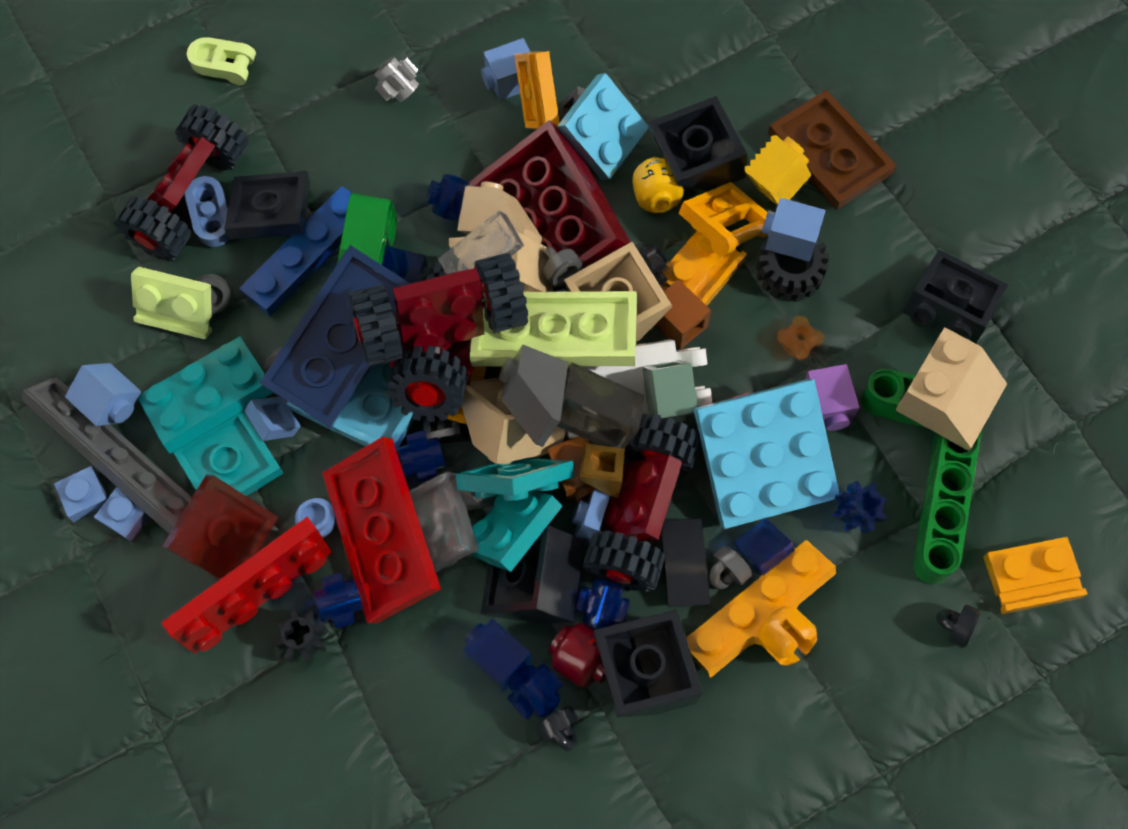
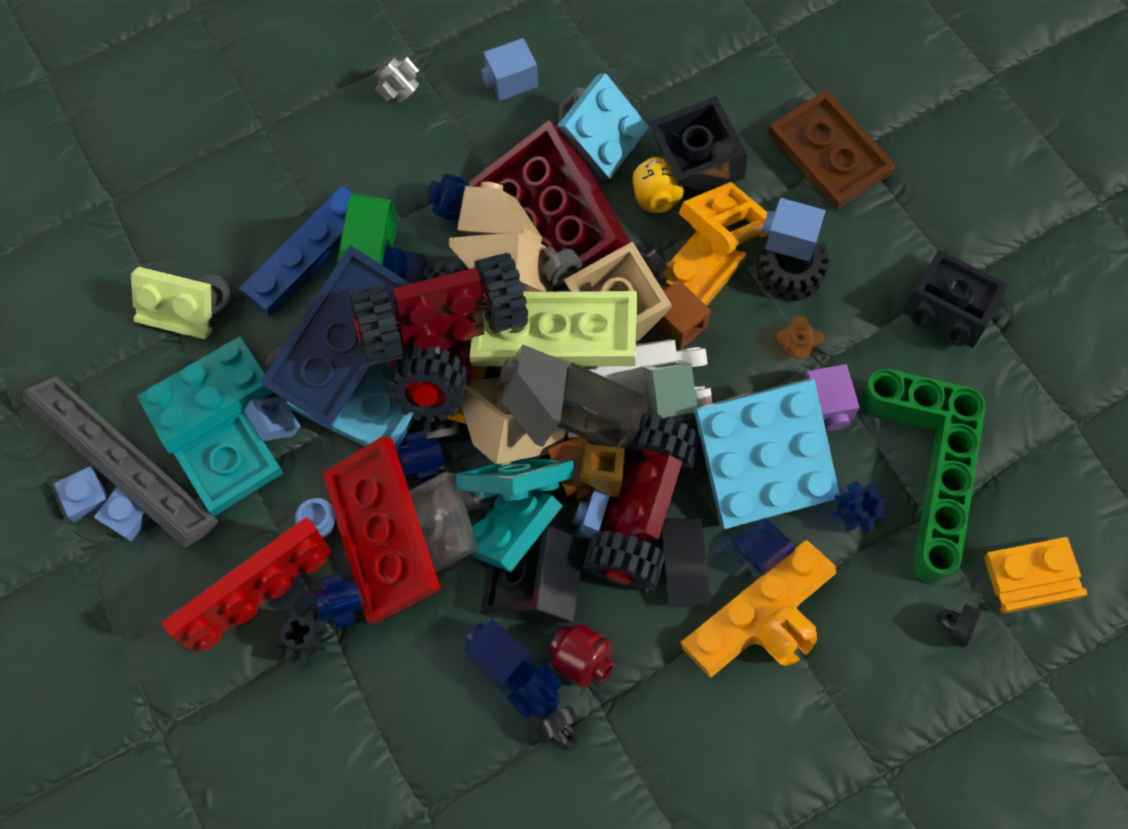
medium blue brick [65,363,141,426] -> none
black plate [114,104,249,262] -> none
clear red plate [162,474,278,580] -> none
medium blue plate [185,176,229,247] -> none
yellowish green plate [186,37,256,85] -> none
black plate [224,171,310,240] -> none
clear plate [438,210,524,275] -> none
light orange plate [514,51,560,129] -> none
clear blue gear [576,579,630,629] -> none
black slope [593,609,703,718] -> none
dark grey tile [709,545,752,589] -> none
yellow brick [745,136,811,206] -> none
tan slope [896,327,1007,451] -> none

